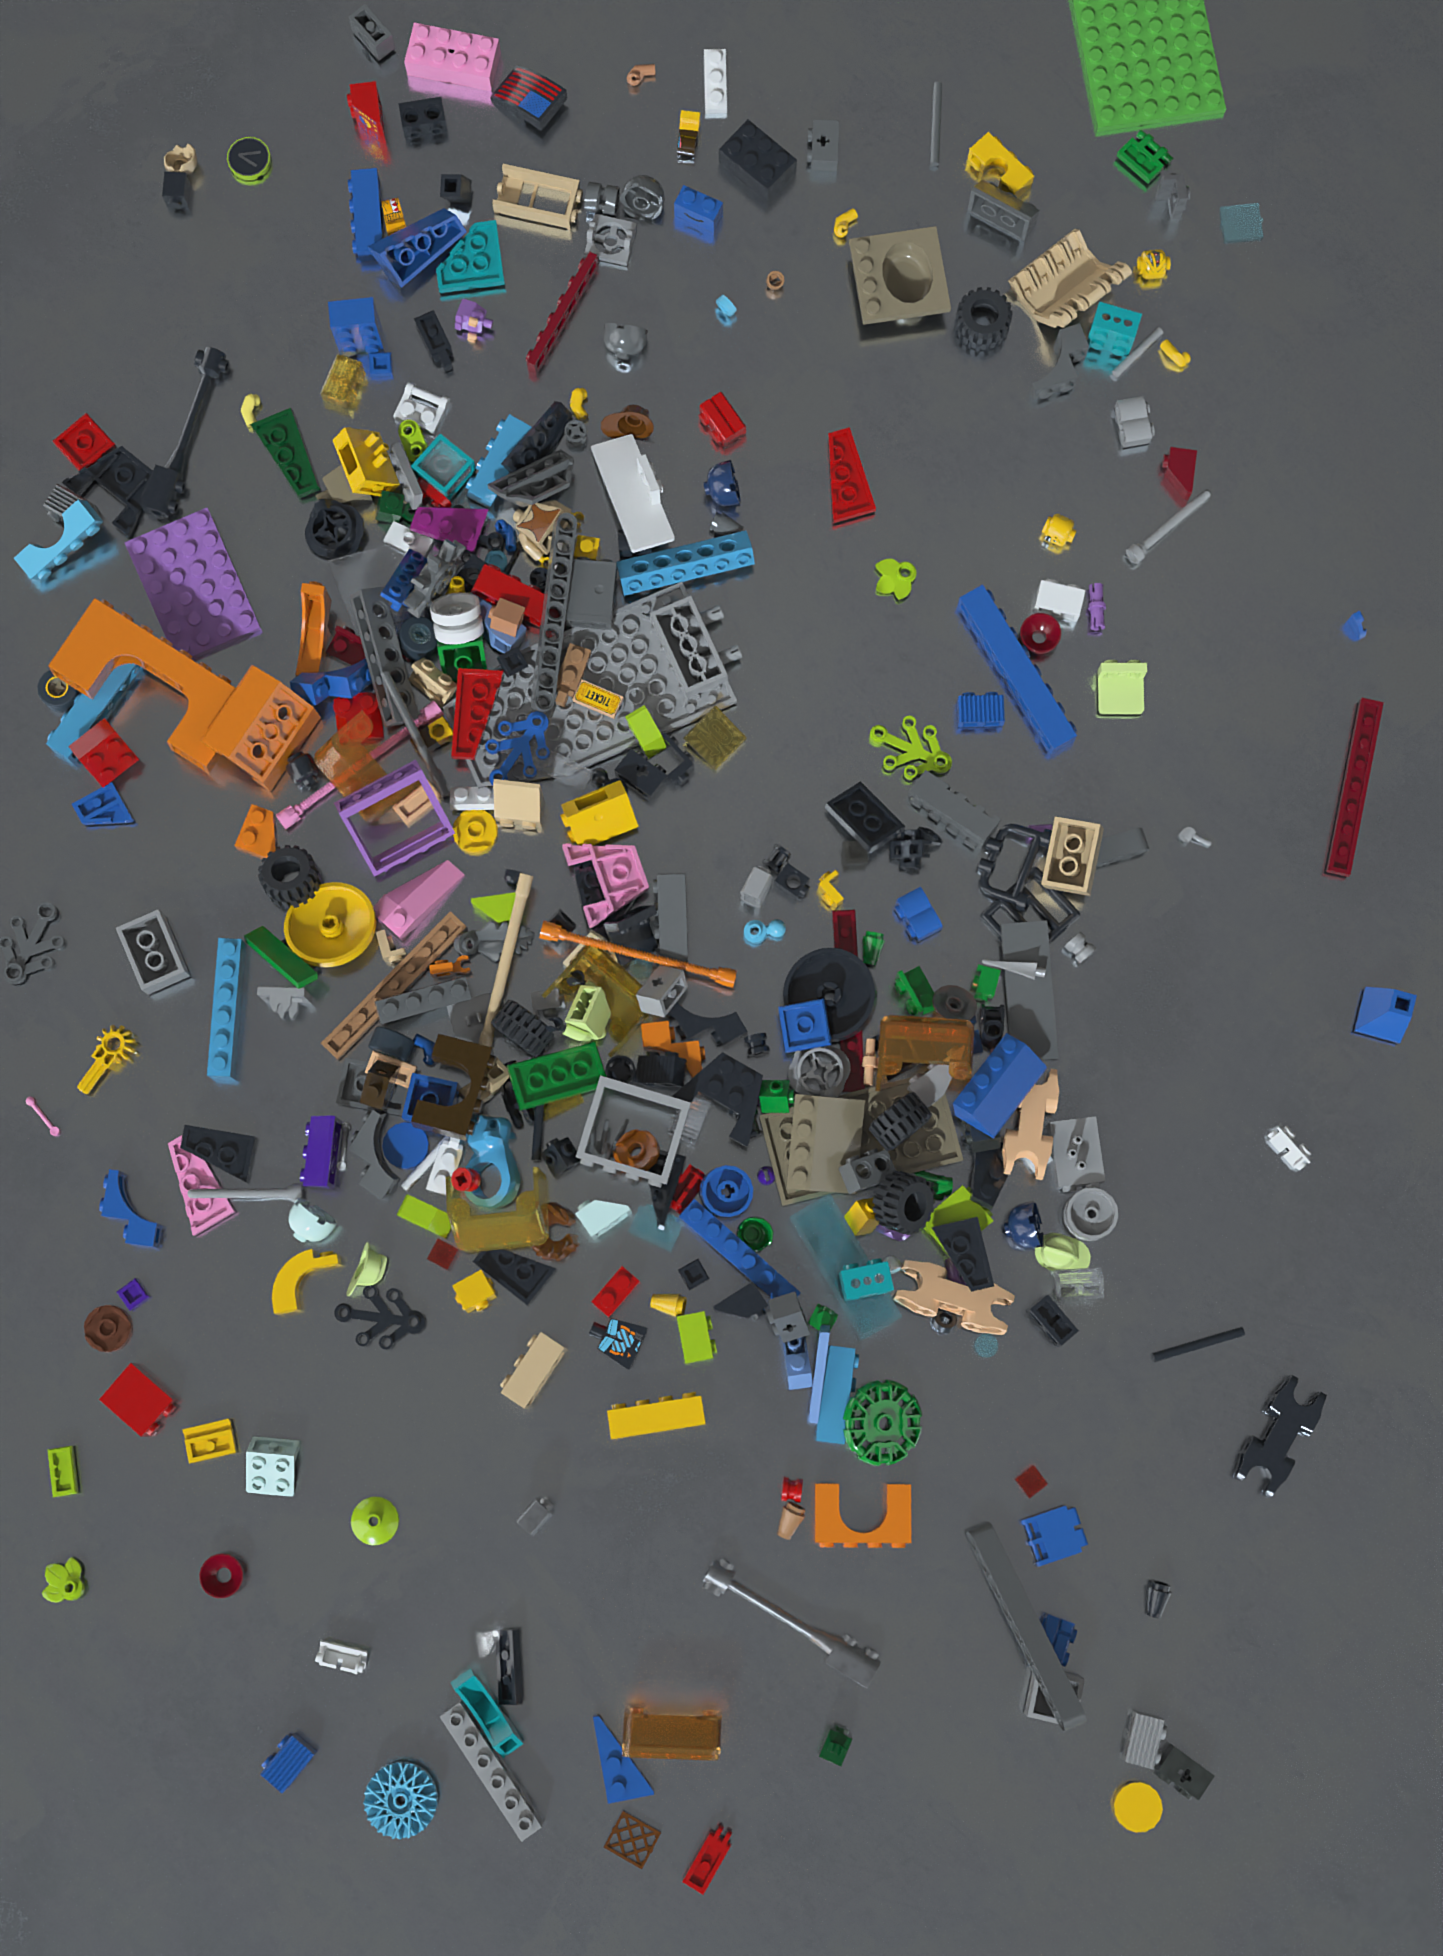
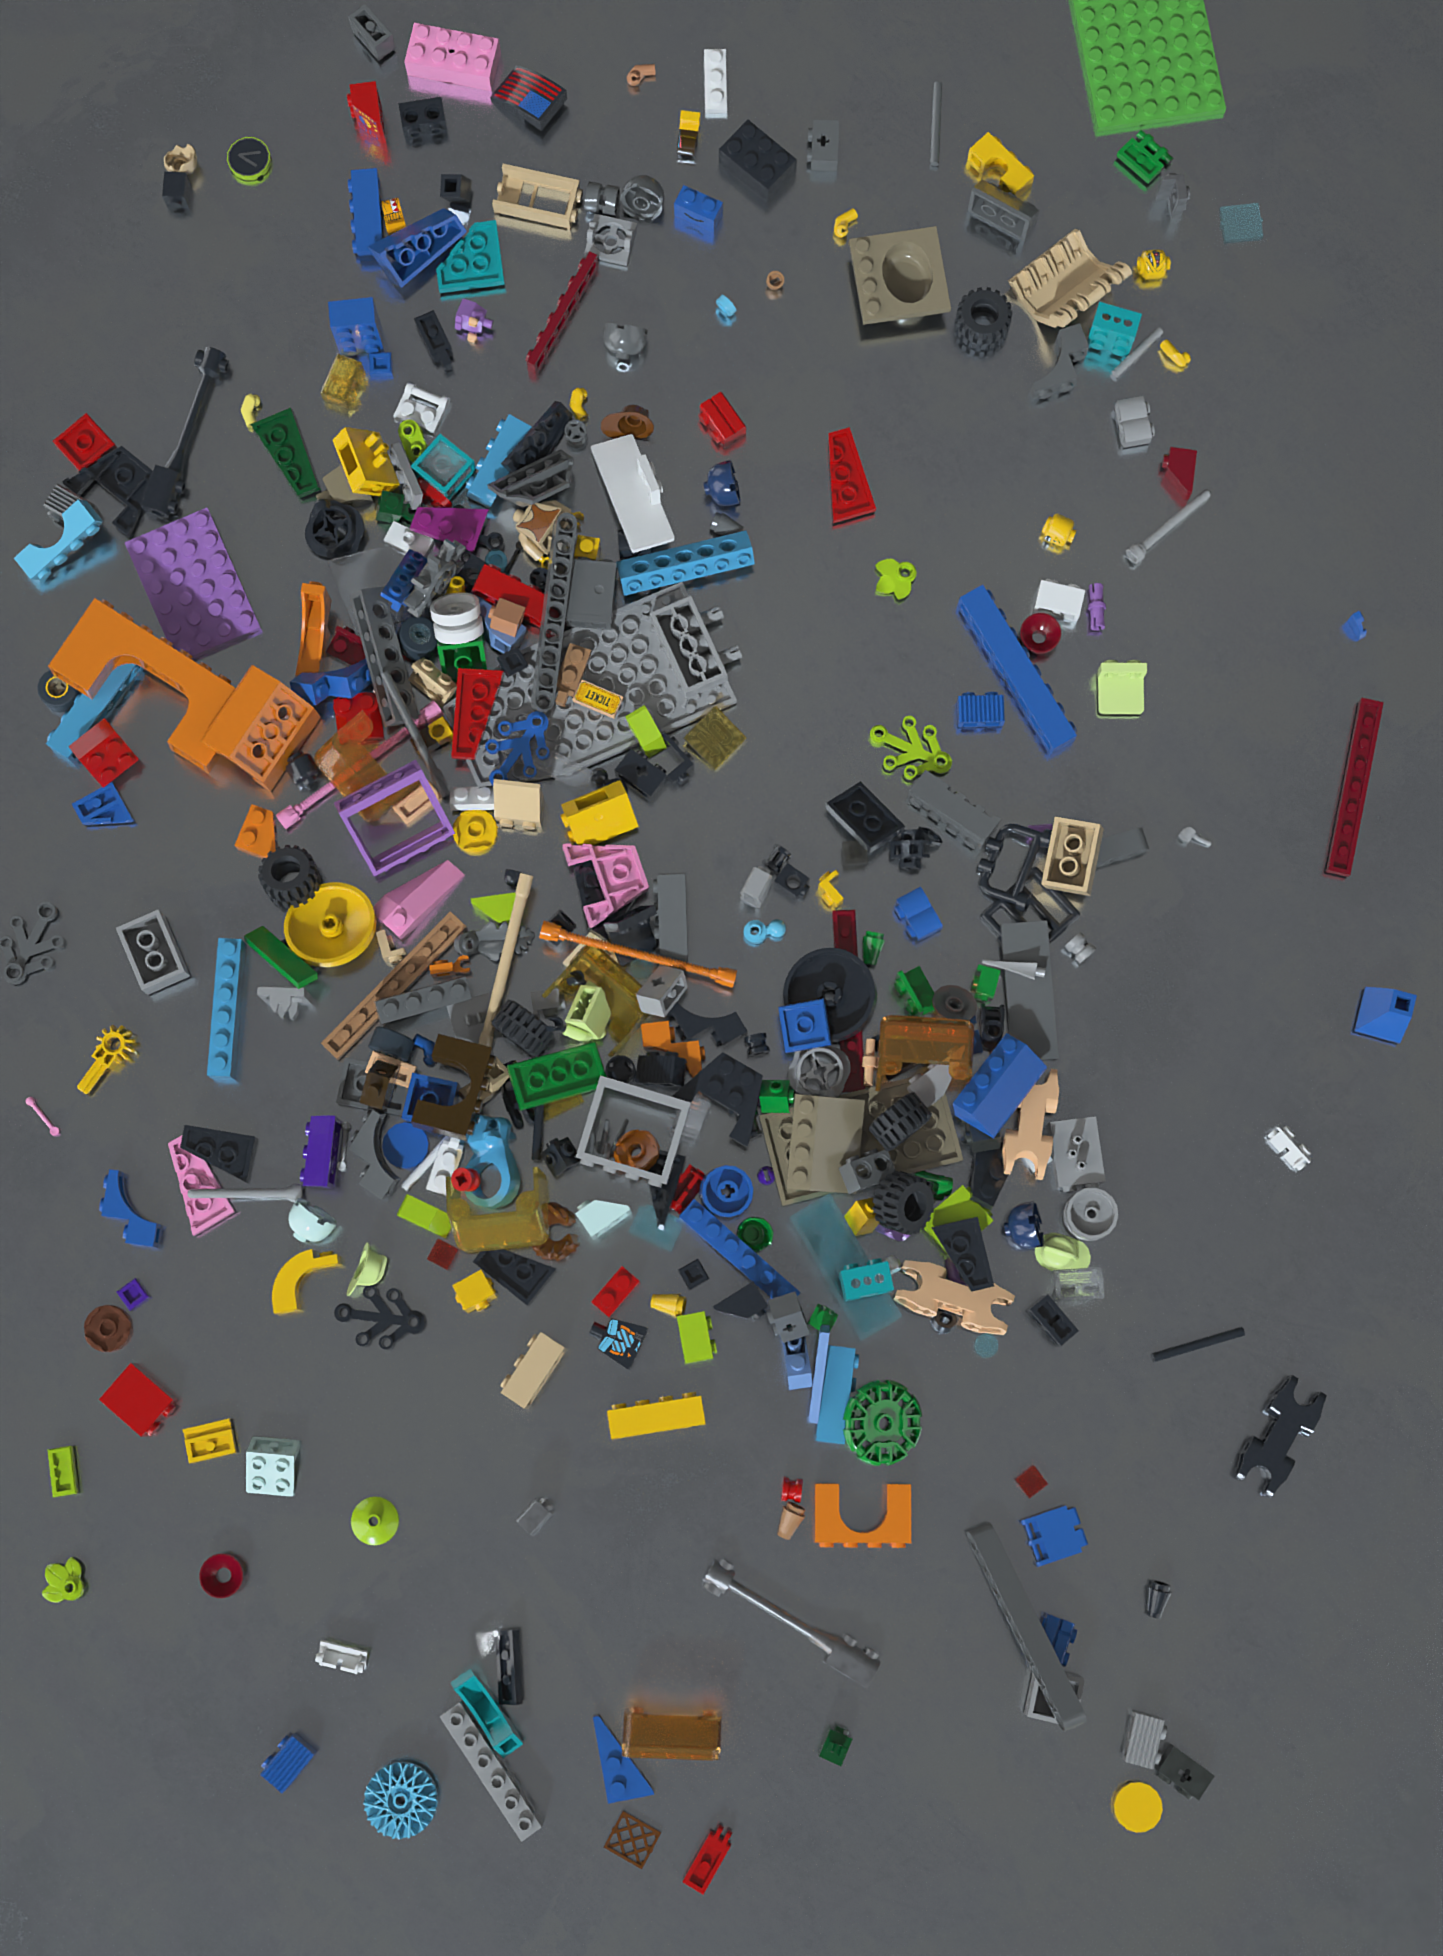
blue arm [495,519,516,552] -> none

